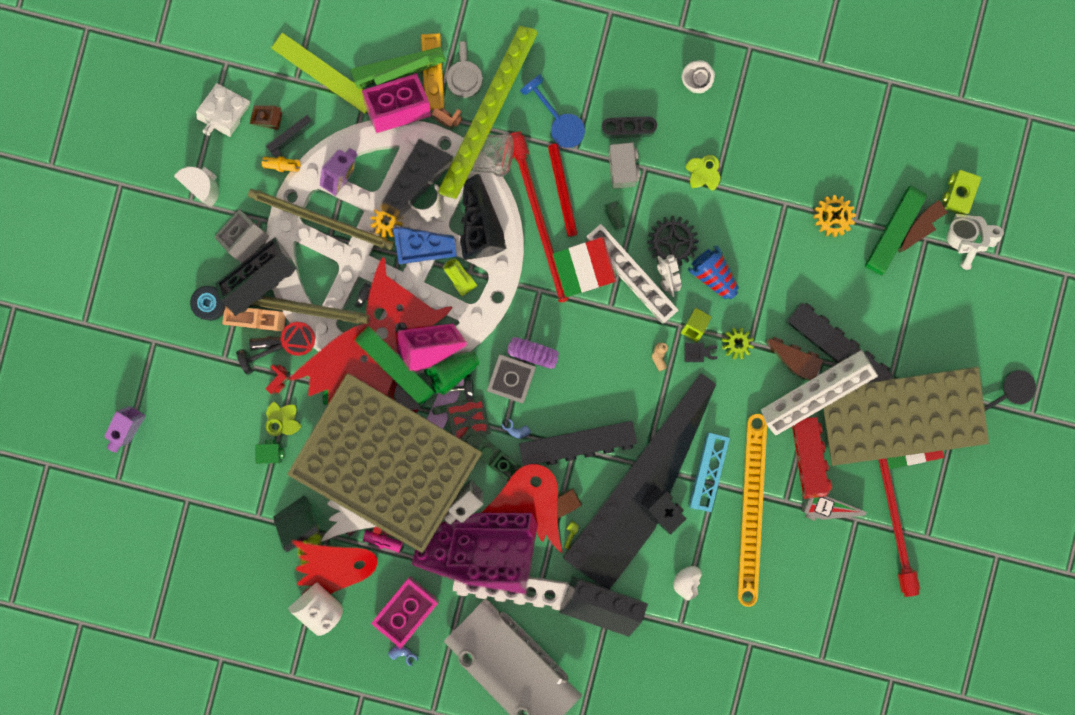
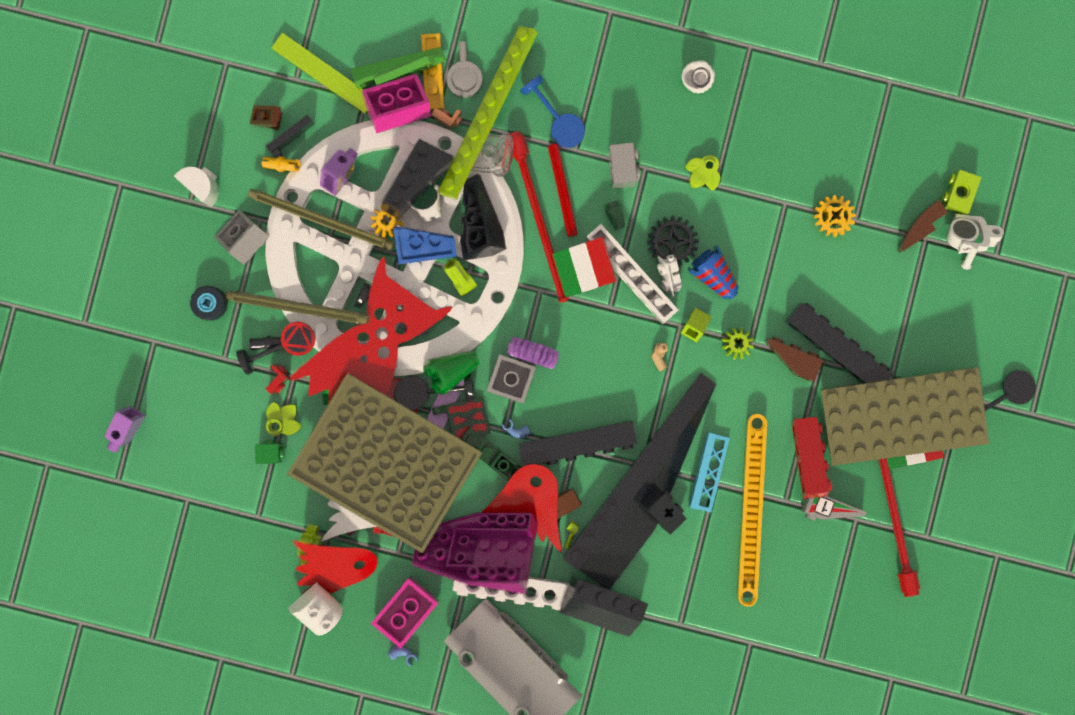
white plate [196,83,250,137] -> none
black slope [215,237,296,316] -> none
light nougat slope [222,307,286,331] -> none
black tile [273,495,319,553] -> none
green beam [355,326,435,406] -> none
dark pink pin [362,530,403,553] -> none
dark pink slope [397,323,467,371] -> none
light grey torso [444,480,484,524] -> none
black beam [601,116,657,138] -> none
white hair [673,566,702,601] -> none
black plate [684,343,717,362] -> none
white brick [761,350,877,435] -> none
green beam [865,185,927,276] -> none

